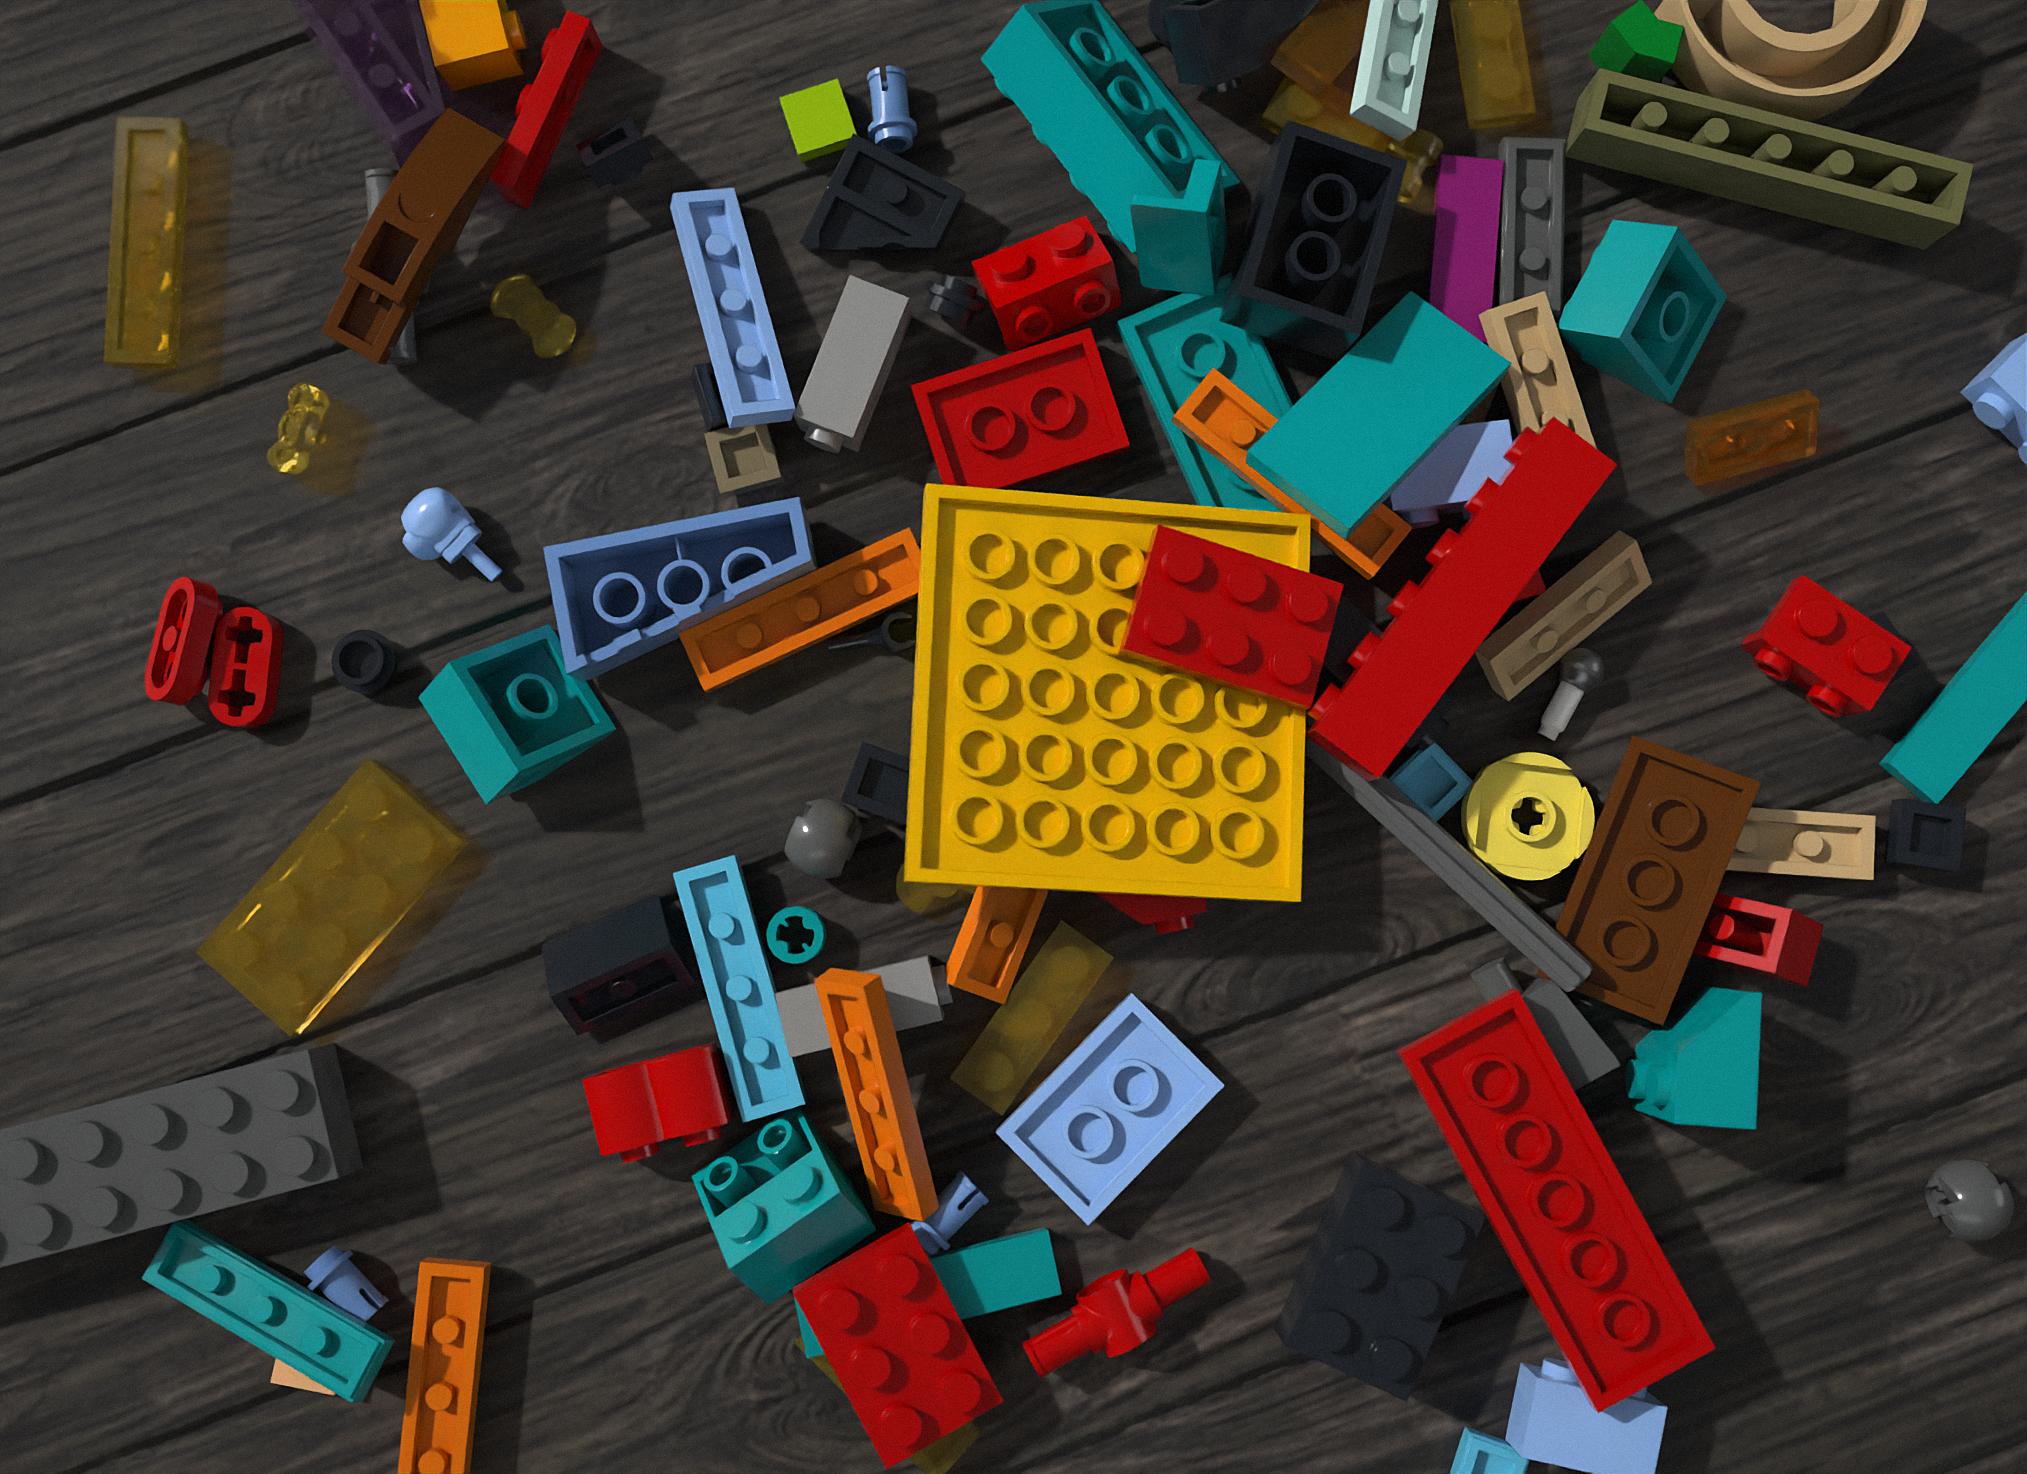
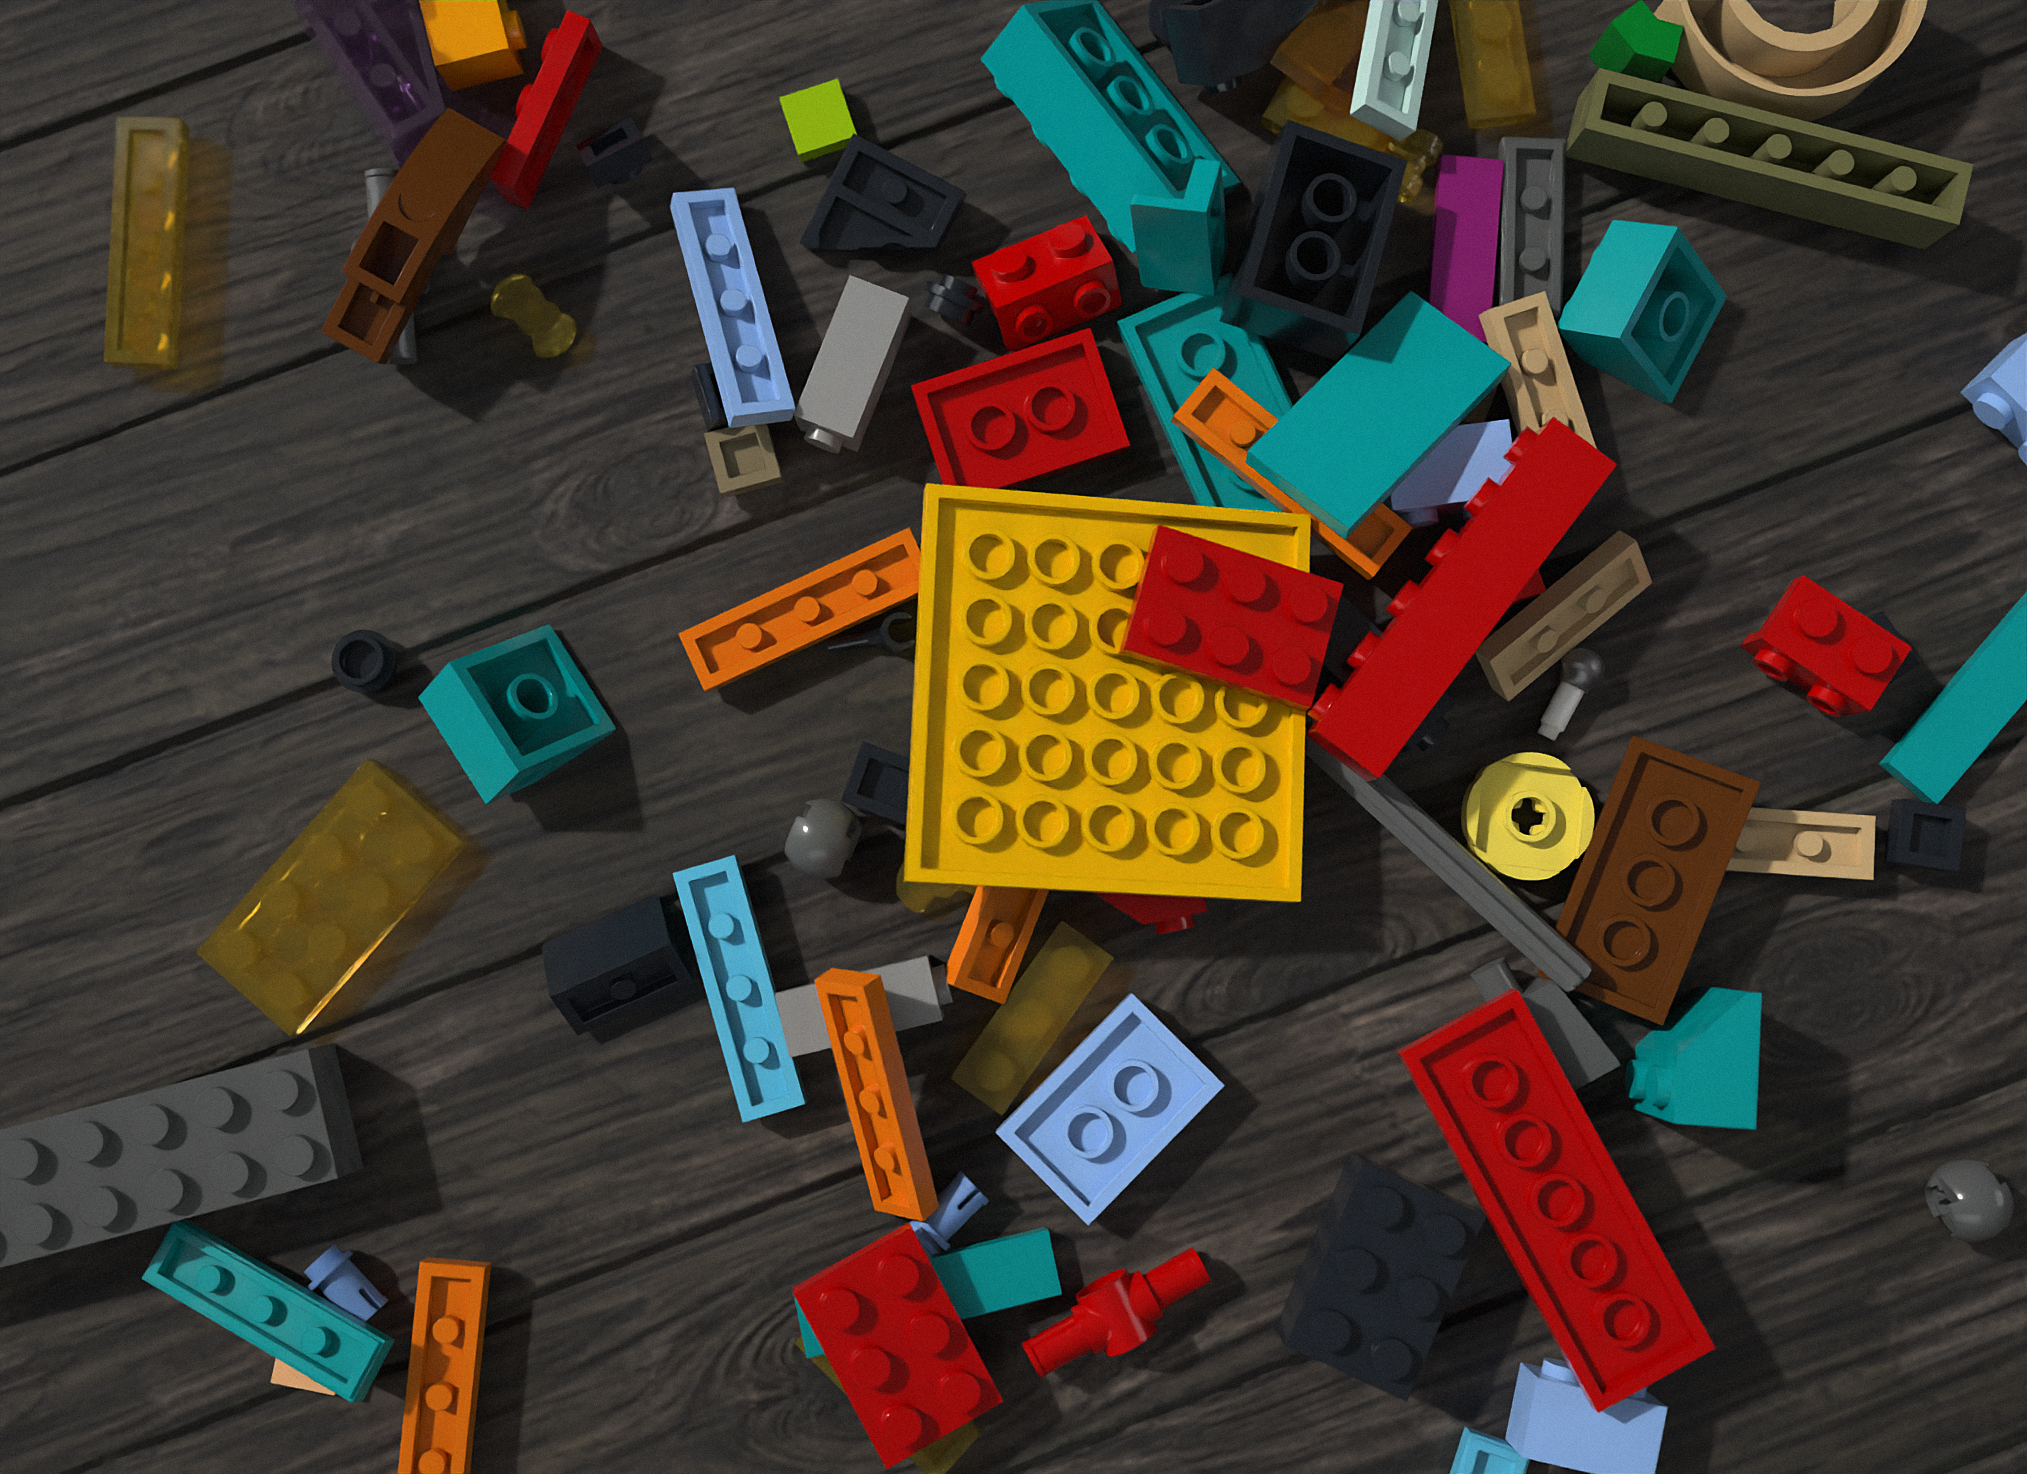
red plate [145,577,223,706] -> none
red beam [208,607,284,729] -> none
clear yellow piece [266,382,330,475] -> none
light blue piece [401,487,503,582] -> none
medium blue wedge [543,497,818,682] -> none
red brick [582,1042,735,1163] -> none
teal slope [691,1106,876,1305] -> none
teal bush [766,906,827,964] -> none
medium blue pin [867,66,917,153] -> none
medium azure tile [1388,742,1473,822] -> none
clear orange plate [1685,389,1820,486] -> none
red slope [1692,893,1824,987] -> none

